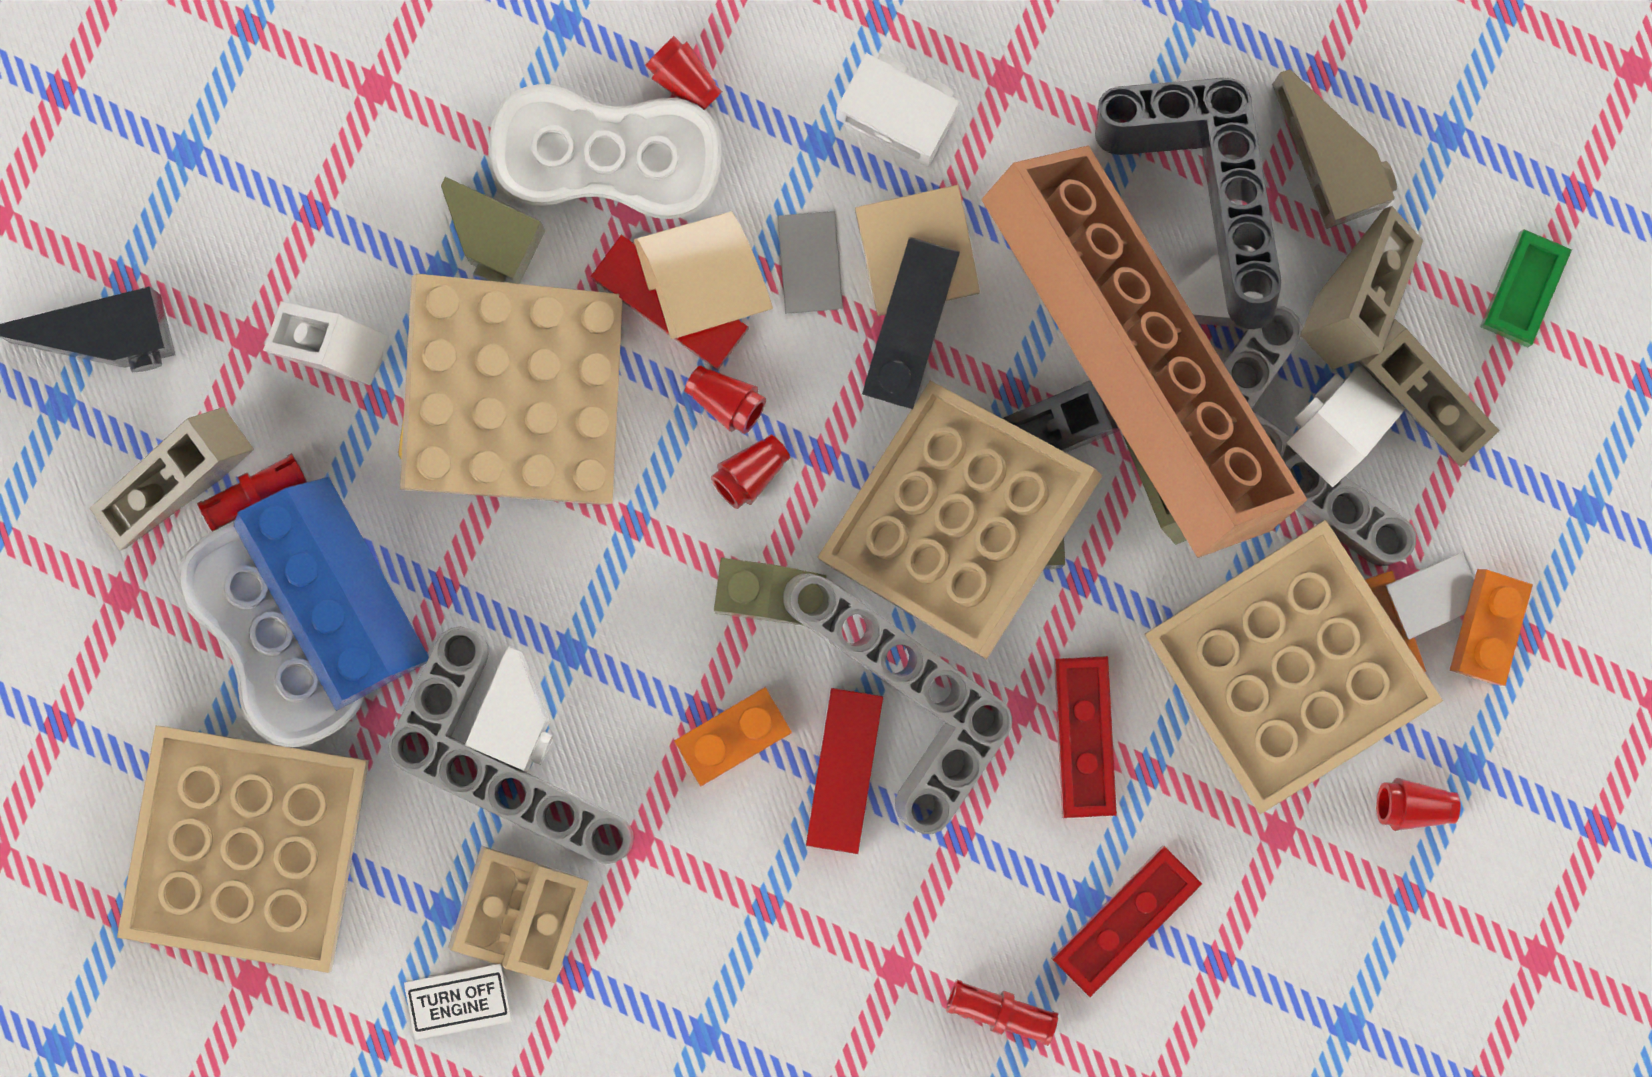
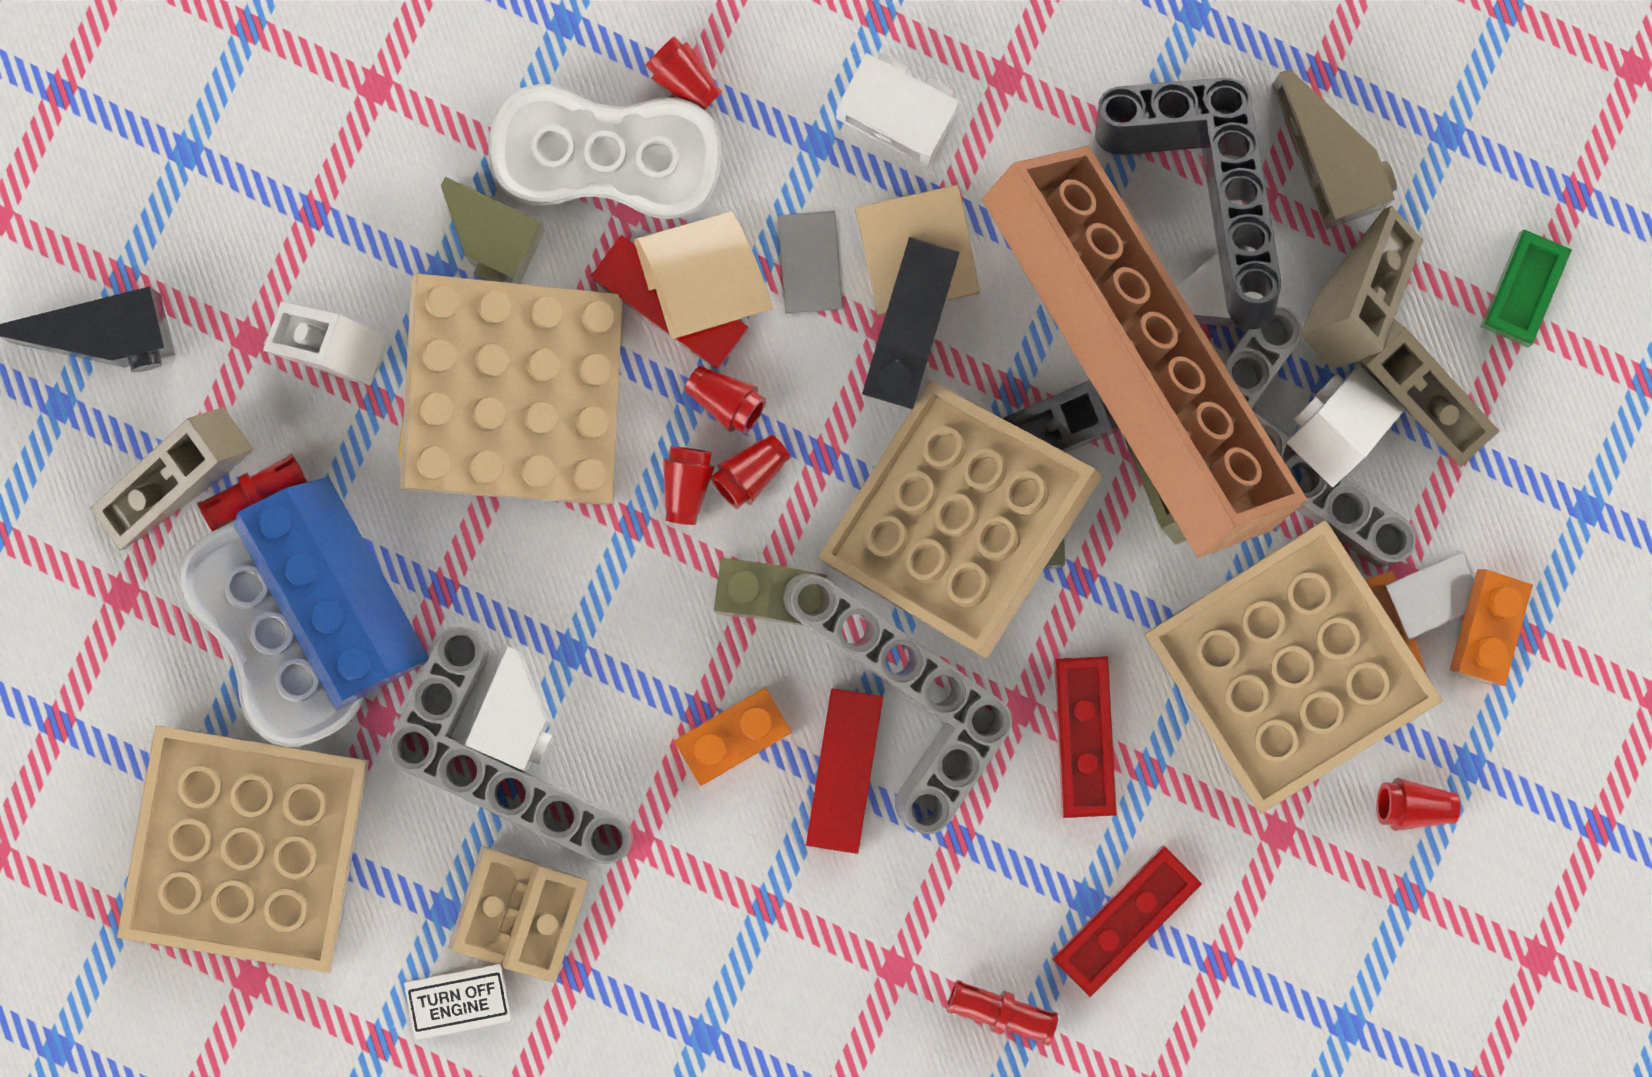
none -> red cone [663,446,715,525]

